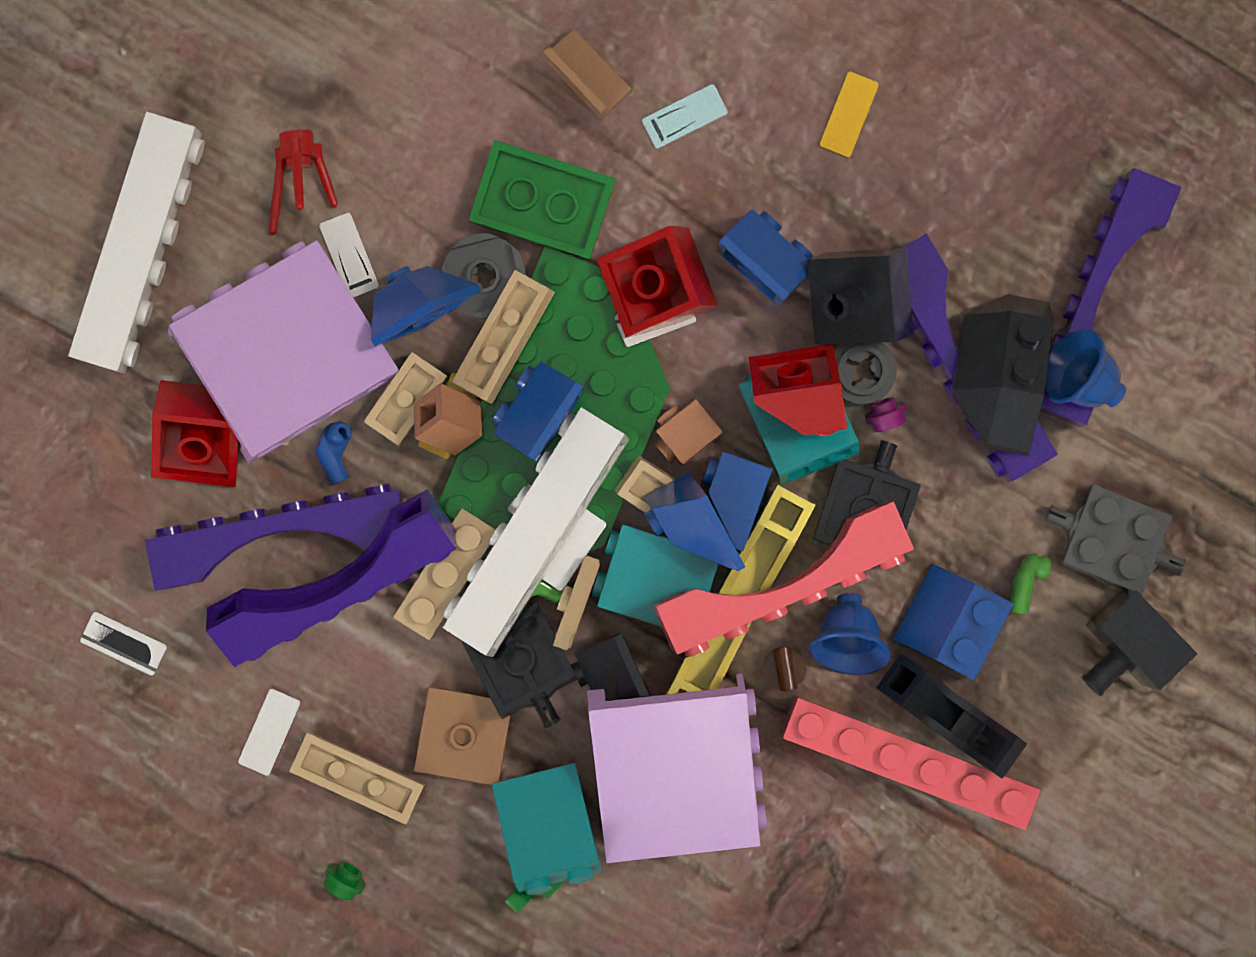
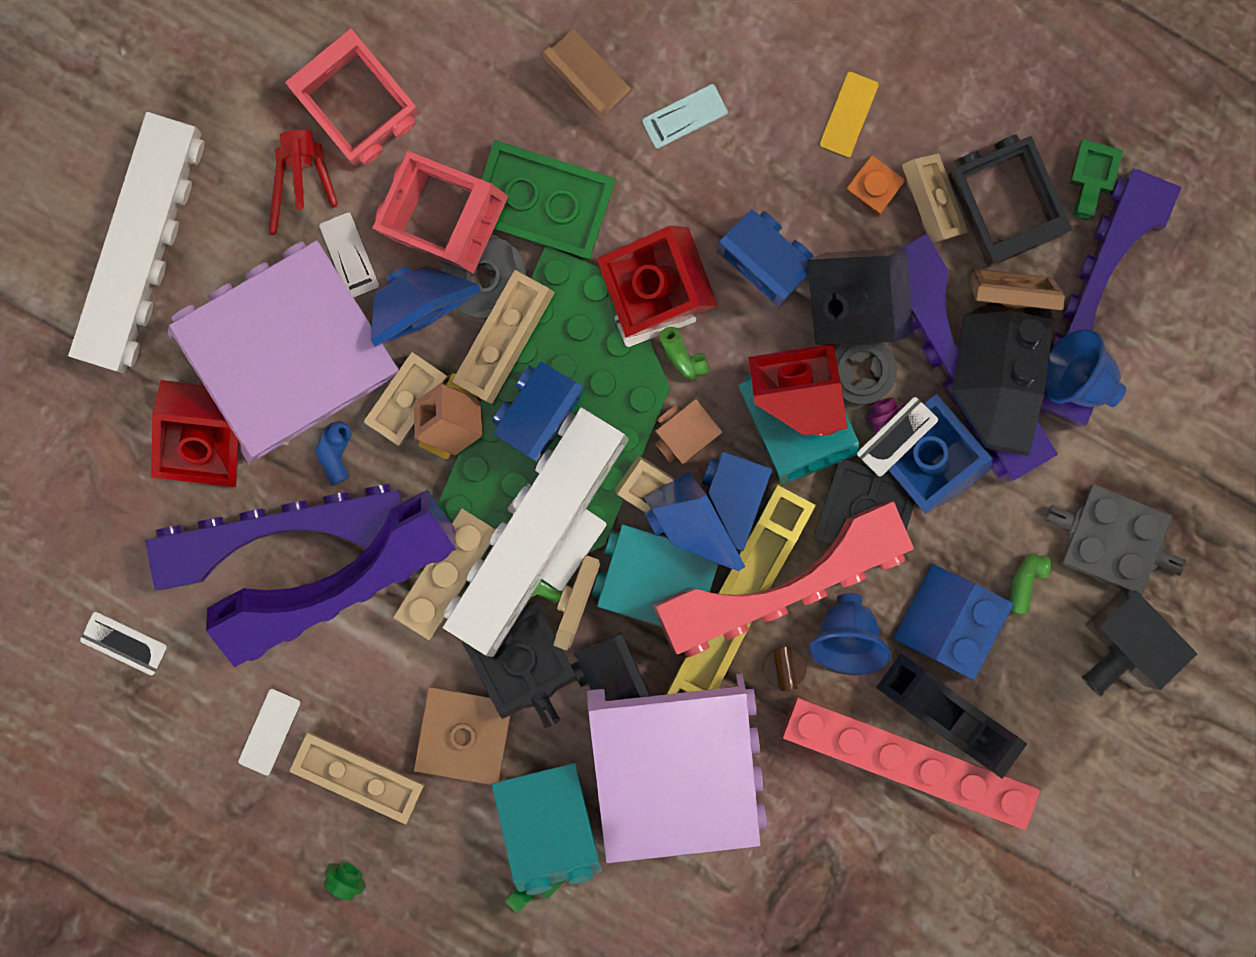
none -> coral window [285,28,419,167]
none -> coral window [372,151,509,274]
none -> bright green arm [660,326,710,380]
none -> orange plate [845,155,906,216]
none -> sticker [857,397,938,476]
none -> blue slope [888,394,992,514]
none -> tan plate [902,153,968,244]
none -> black window [948,134,1072,268]
none -> medium nougat plate [969,268,1065,310]
none -> green plate [1069,139,1124,221]

